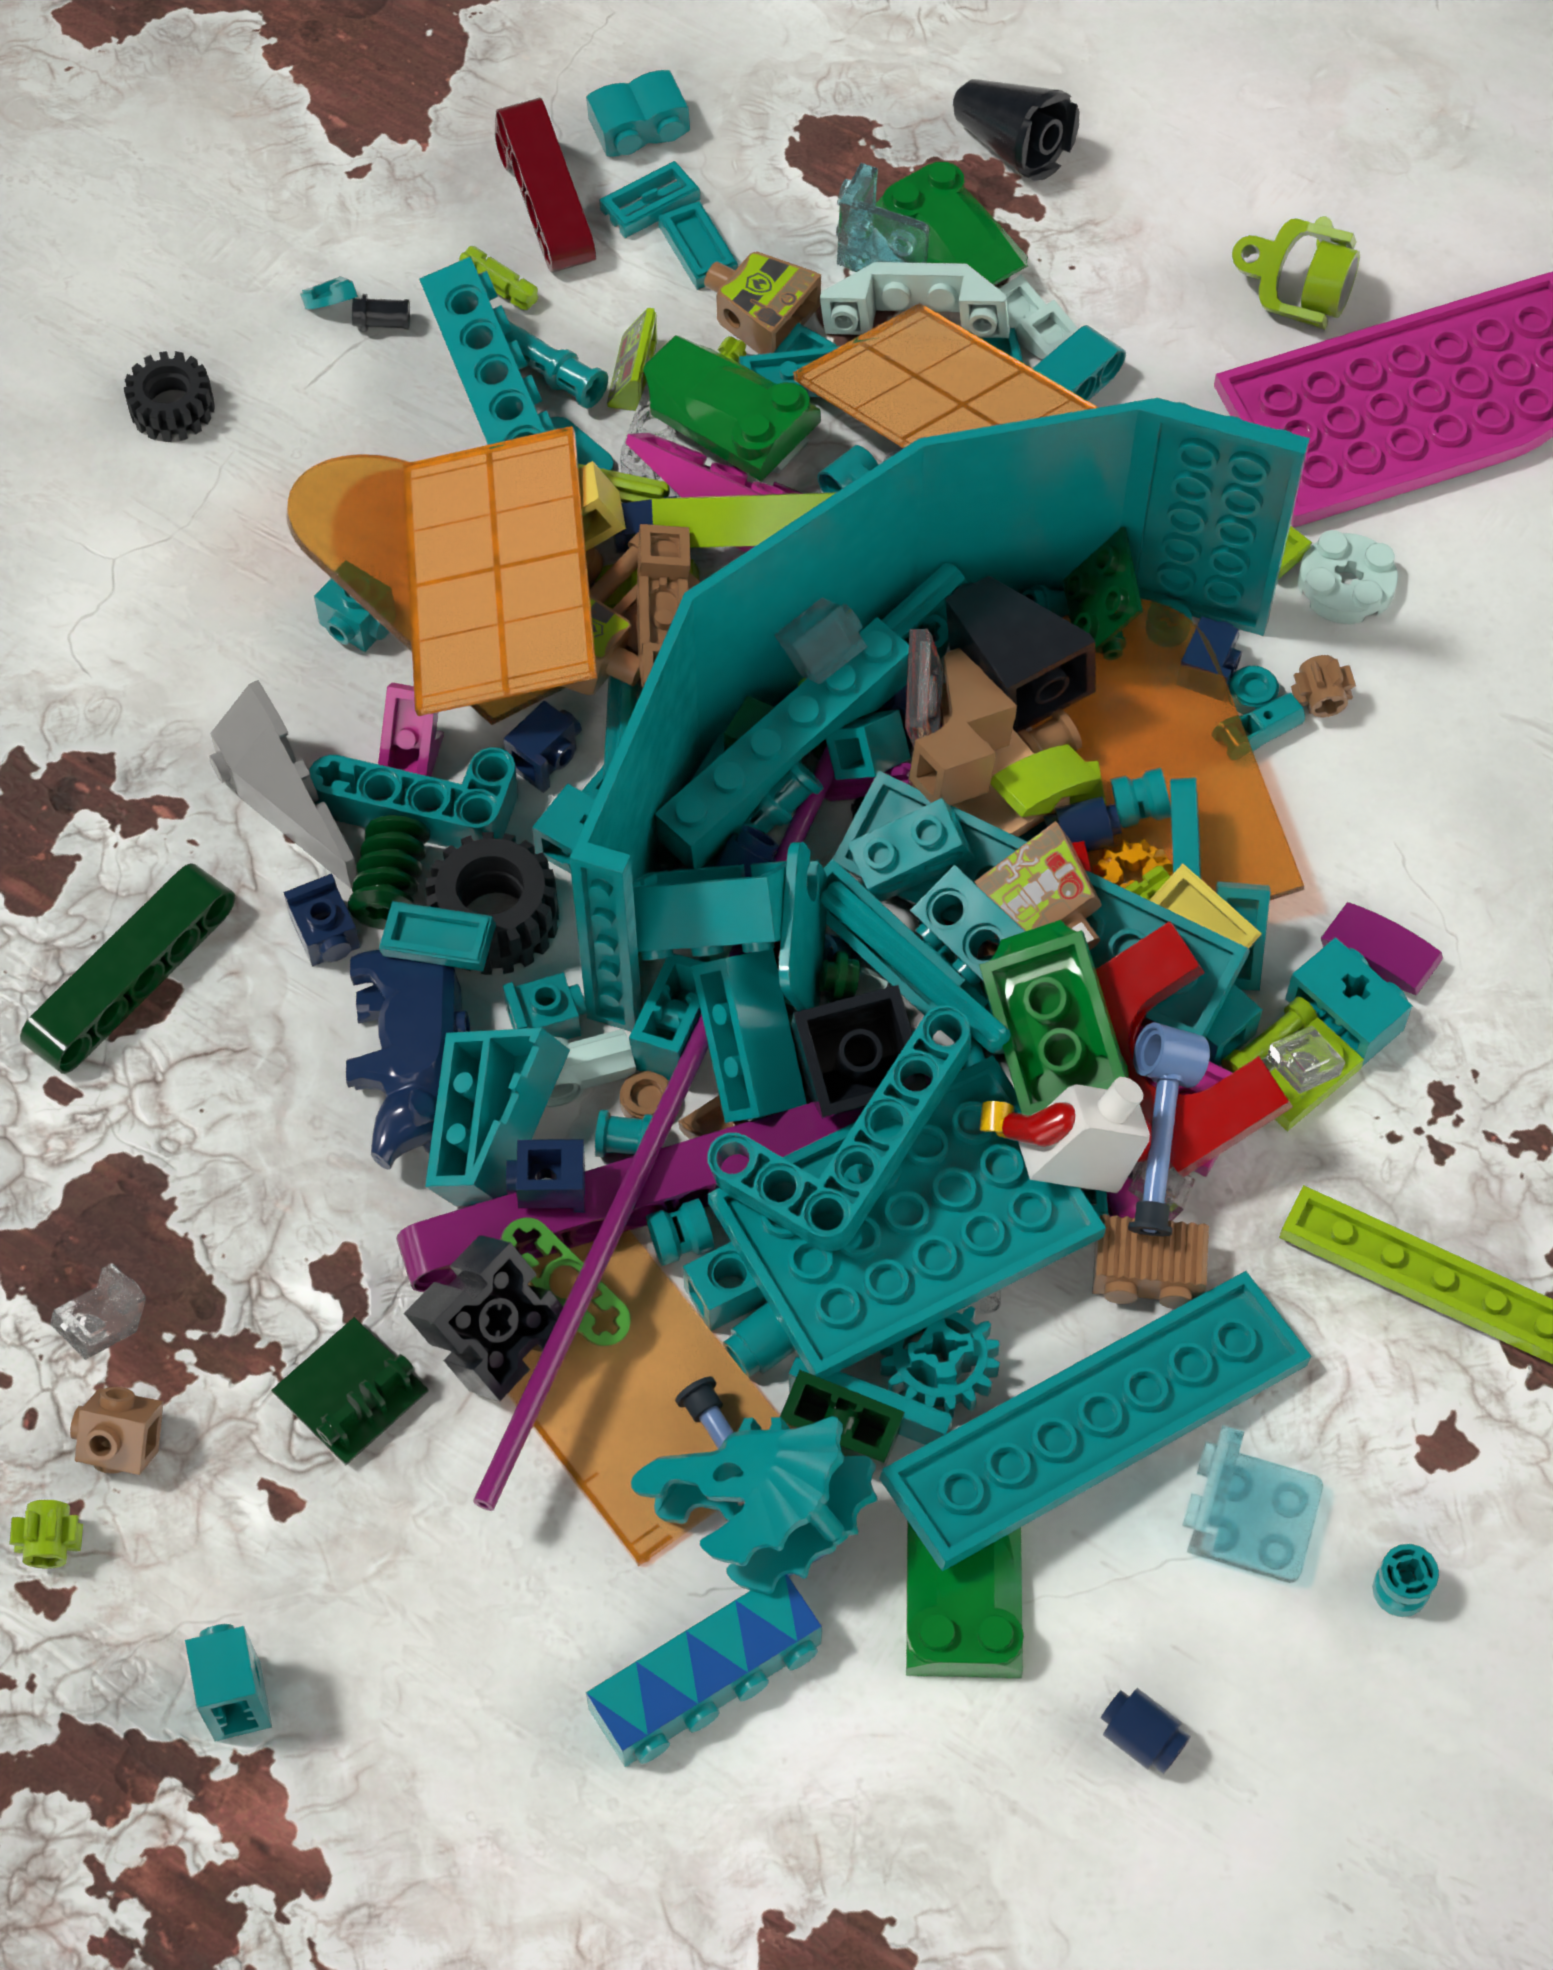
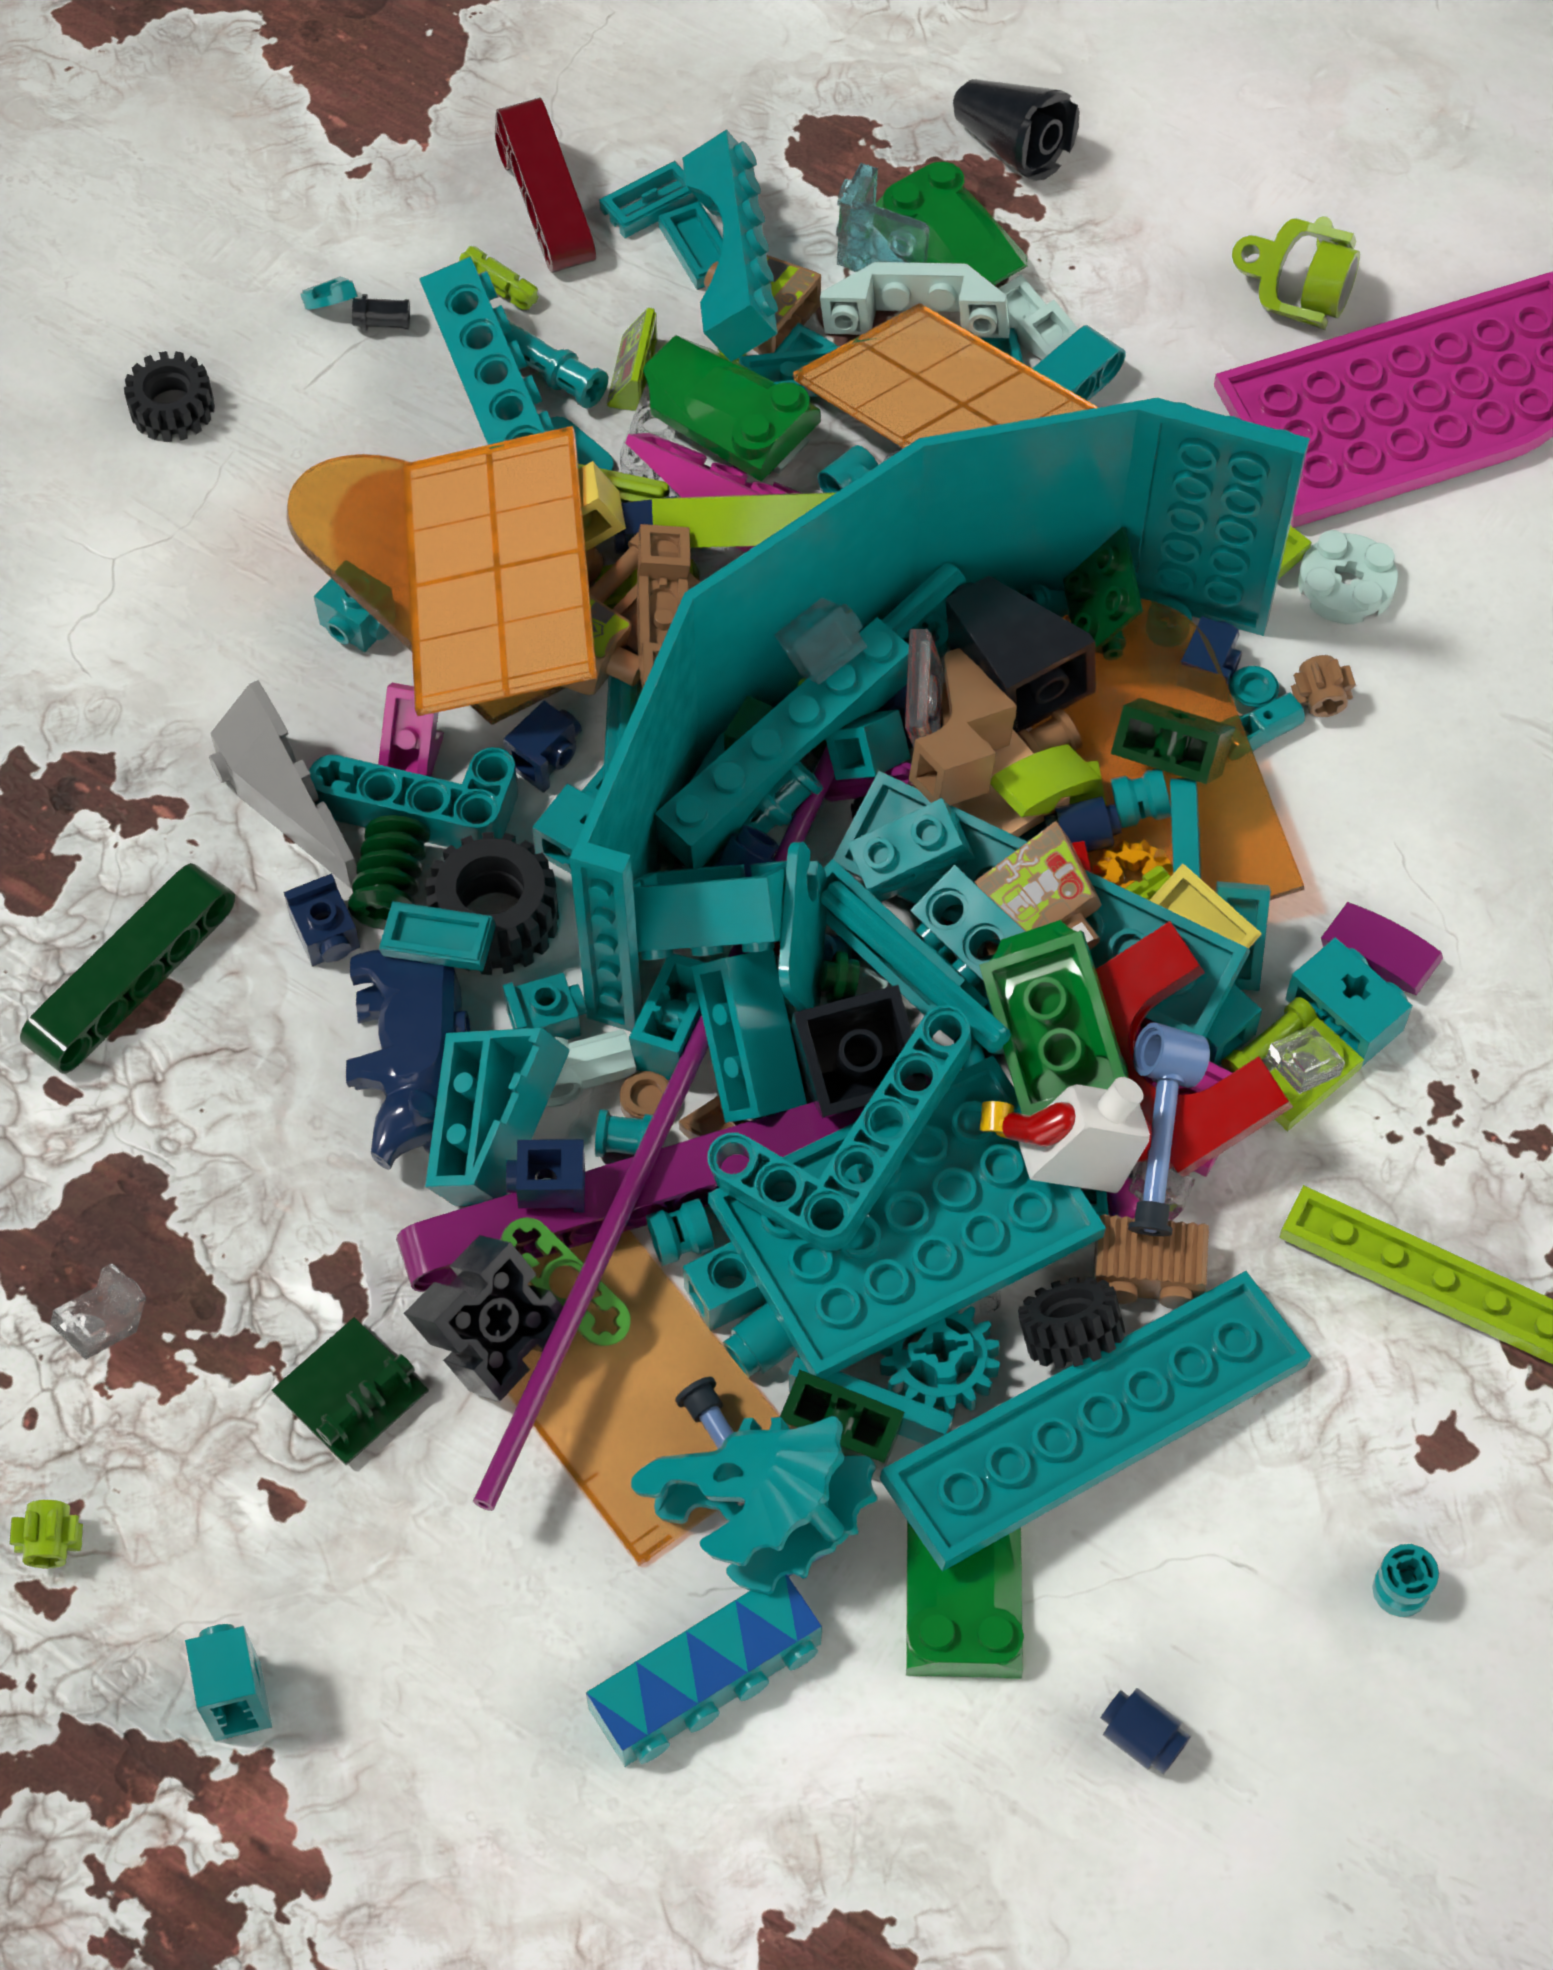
medium nougat brick [70,1387,164,1475] -> none
teal brick [586,70,690,157] -> none
clear light blue bracket [1182,1425,1323,1583] -> none
none -> teal arch [682,129,778,362]
none -> black tyre [1018,1277,1126,1368]
none -> dark green brick [1110,698,1236,784]

